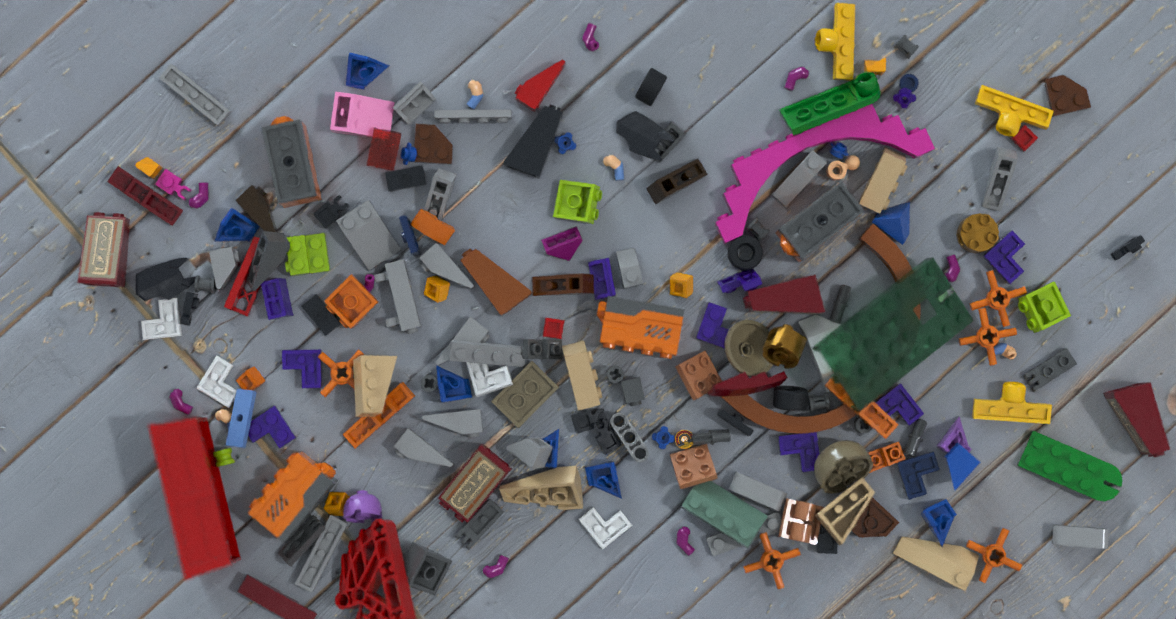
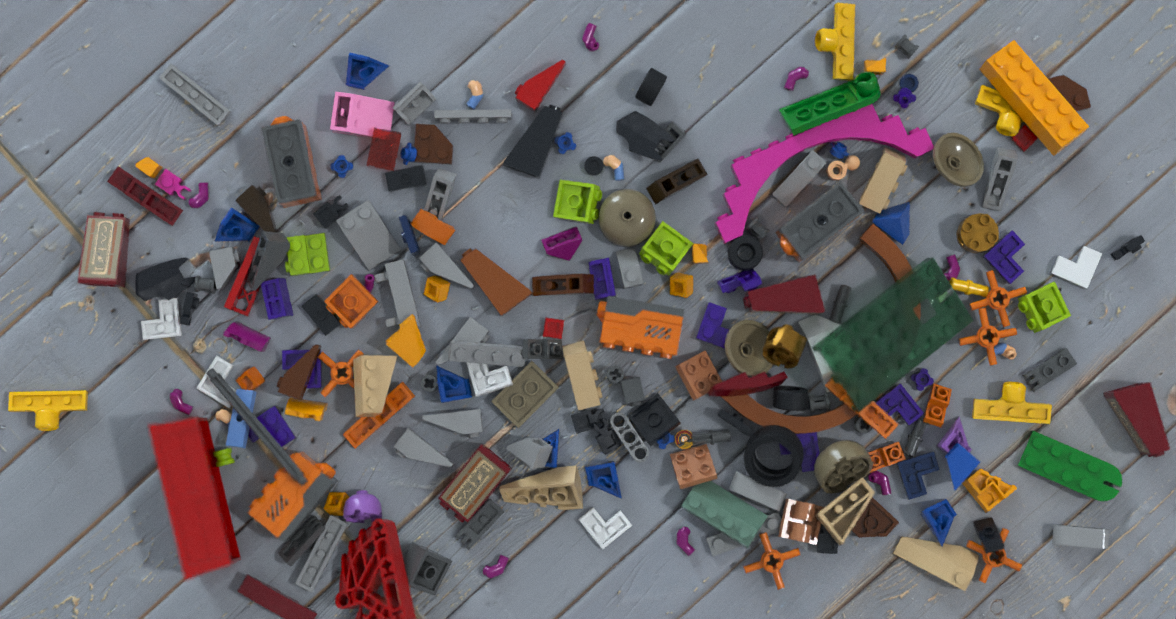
none -> yellow plate [8,390,88,431]
none -> dark grey piece [207,368,308,486]
none -> magenta slope [223,321,271,352]
none -> reddish brown slope [277,344,322,400]
none -> light orange slope [285,398,328,421]
none -> blue plate [330,155,353,178]
none -> light orange slope [386,314,426,368]
none -> black tile [584,156,604,176]
none -> dark tan cylinder [598,189,656,247]
none -> black tile [628,393,681,447]
none -> lime plate [638,221,693,276]
none -> light orange slope [692,244,708,264]
none -> black tyre [744,425,804,487]
none -> magenta arm [868,471,891,495]
none -> dark purple plate [911,368,934,391]
none -> orange slope [923,383,952,428]
none -> dark tan dish [933,133,984,187]
none -> yellow pin [948,277,989,297]
none -> light orange slope [962,468,1017,513]
none -> black plate [973,517,1004,553]
none -> light orange brick [979,40,1089,156]
none -> white tile [1051,246,1102,289]

